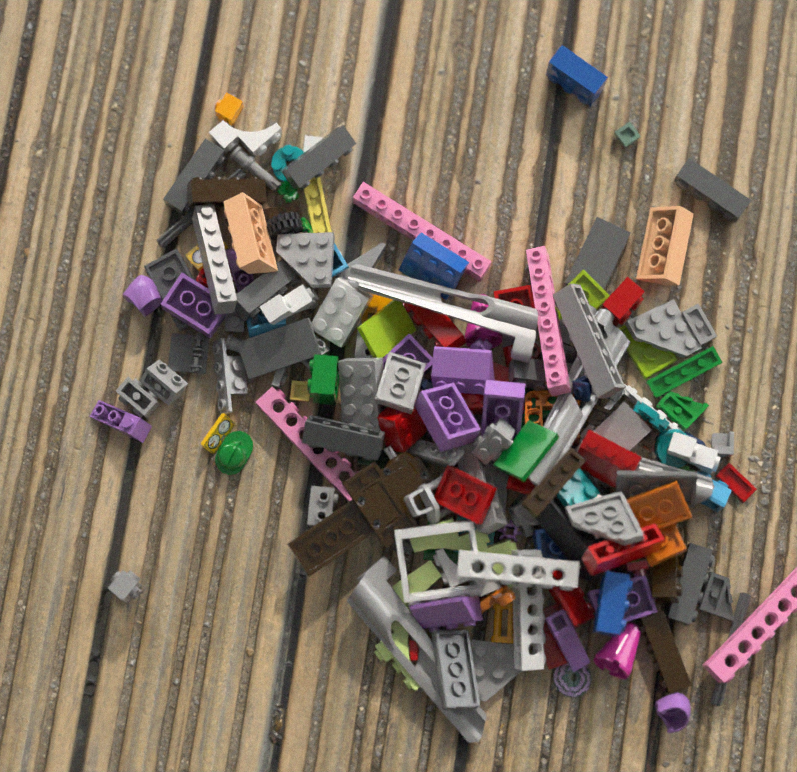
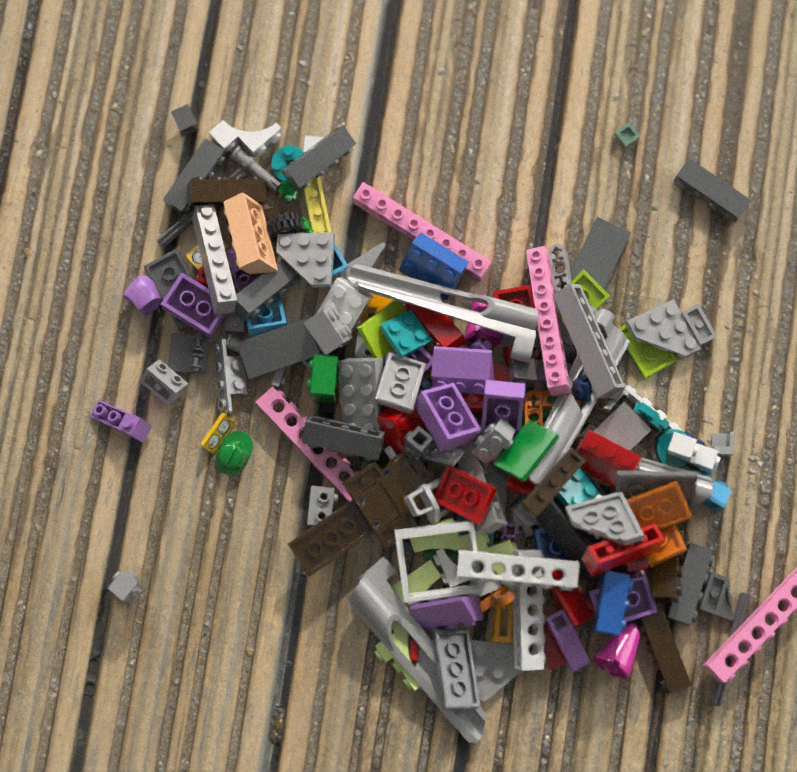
light grey brick [116,377,160,419] -> none
light orange brick [214,92,244,126] -> none
white arch [260,284,319,325] -> none
light yellow plate [290,380,310,402] -> none
blue brick [546,45,608,106] -> none
dish [553,663,592,698] -> none
red brick [600,276,645,327] -> none
light nougat slope [636,206,693,286] -> none
green plate [646,346,723,399] -> none
medium lavender piece [655,692,691,733] -> none
green wing [656,391,709,432] -> none
red tile [715,463,757,504] -> none
none -> dark grey panel [171,104,199,137]
none -> light grey brick [304,306,352,355]
none -> teal plate [379,310,432,359]
none -> dark grey brick [402,426,433,461]
none -> light grey beam [548,244,572,292]

